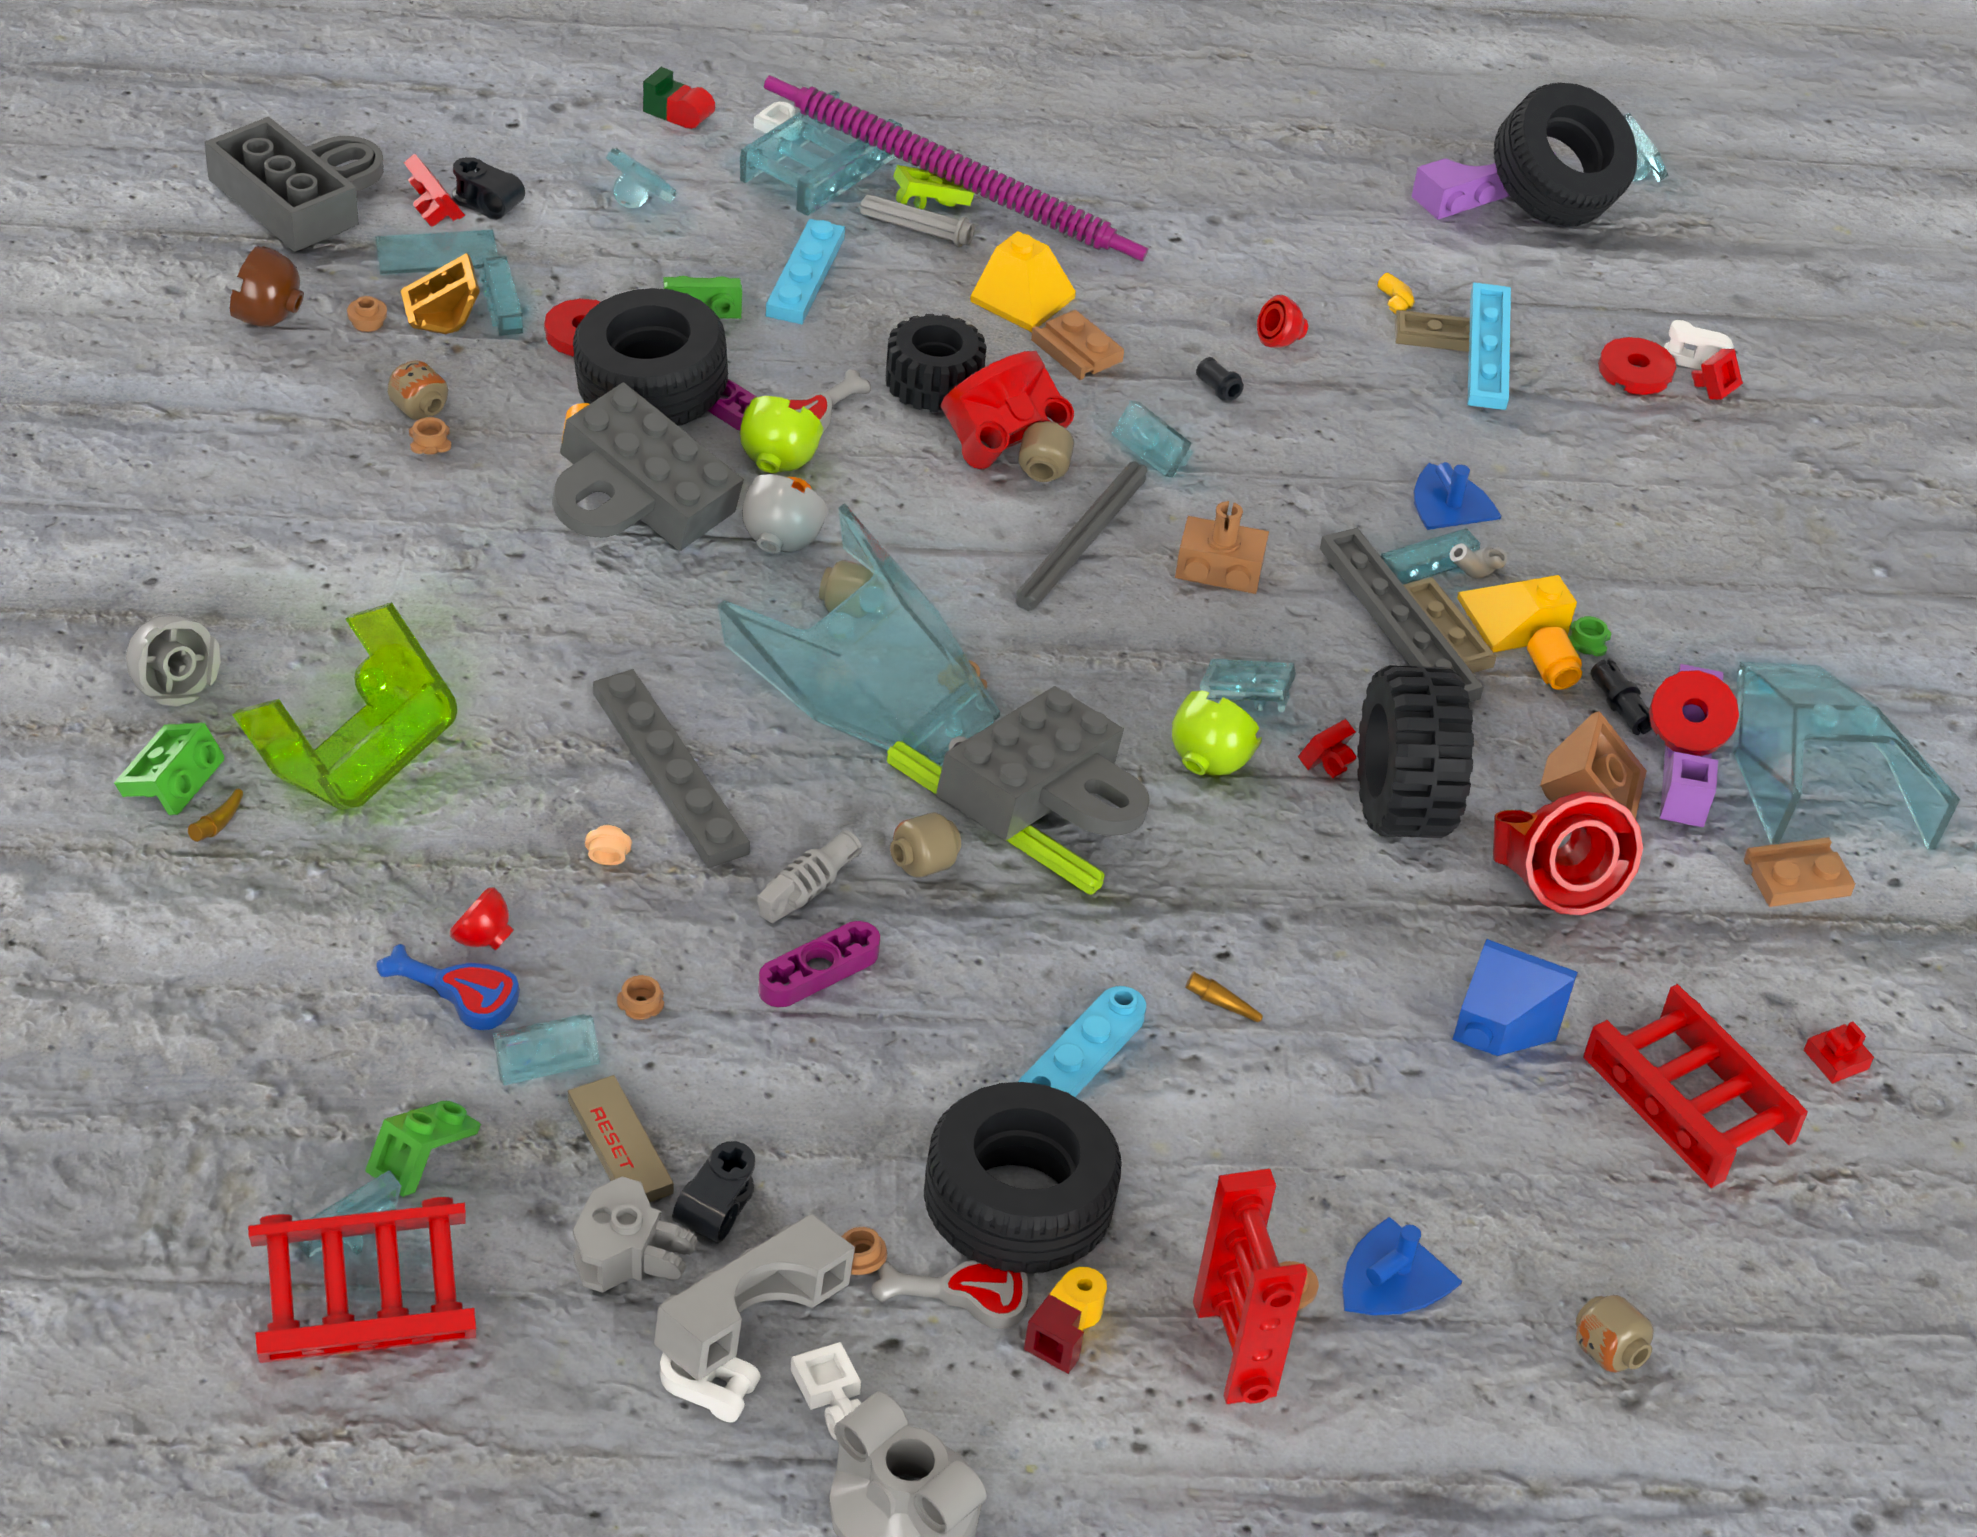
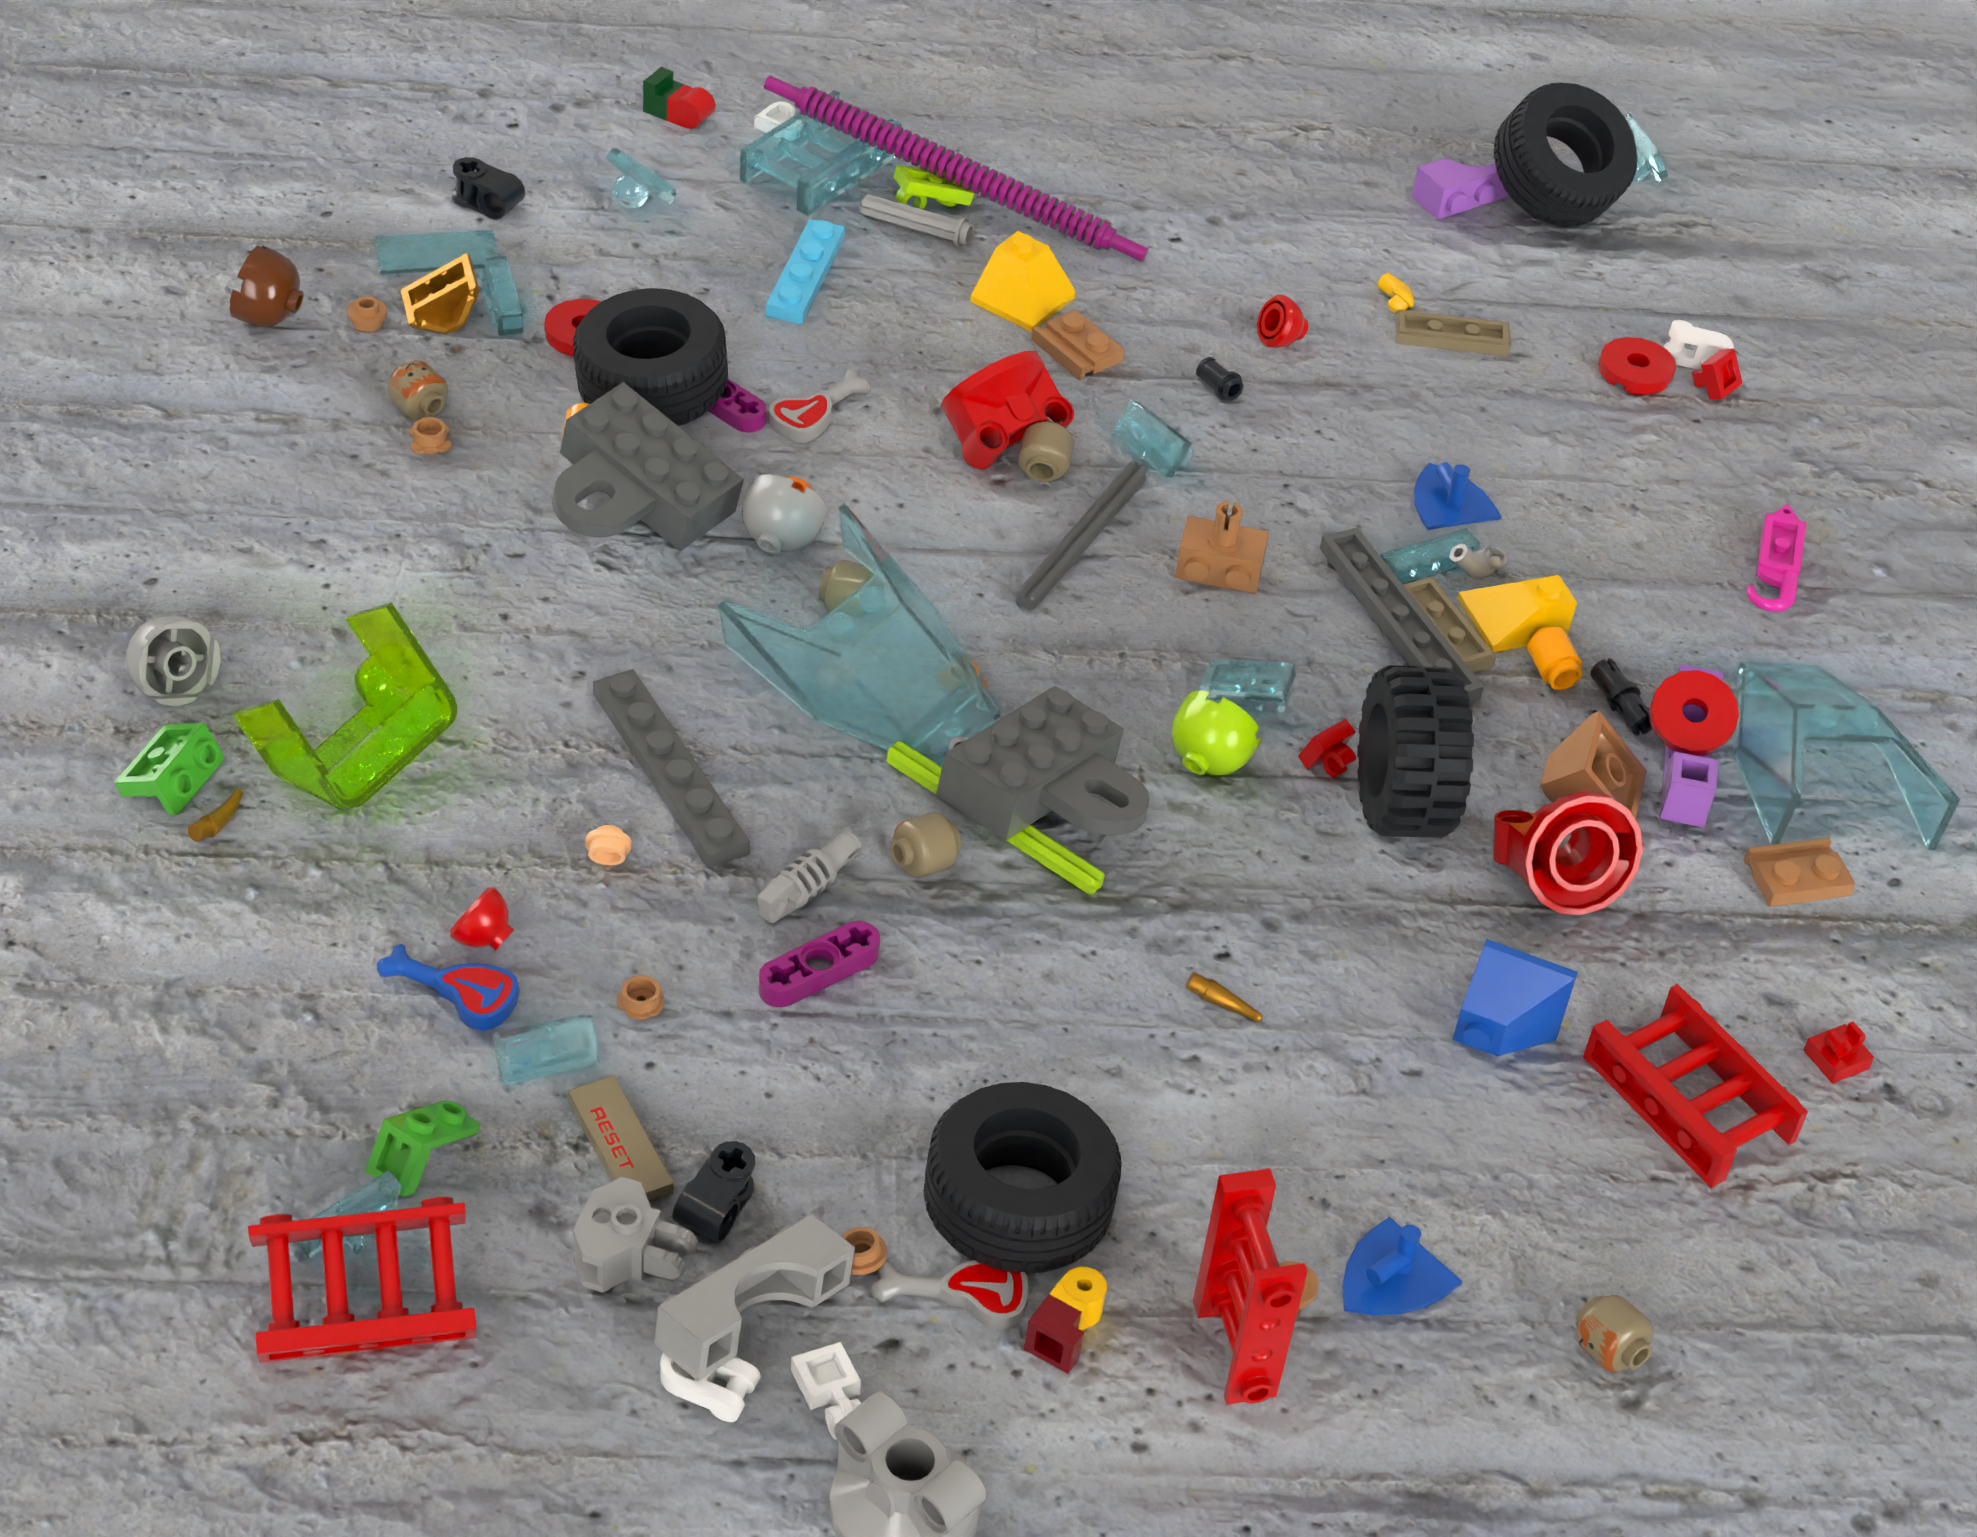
dark grey brick [204,116,384,252] -> none
plate [404,154,465,227] -> none
bright green bracket [663,276,742,319] -> none
lime cylinder [739,396,824,473] -> none
black tyre [885,314,986,412] -> none
medium azure plate [1018,986,1146,1097] -> none
medium azure plate [1467,282,1511,410] -> none
bright green plate [1568,616,1611,656] -> none
none -> dark pink plate [1747,504,1806,612]

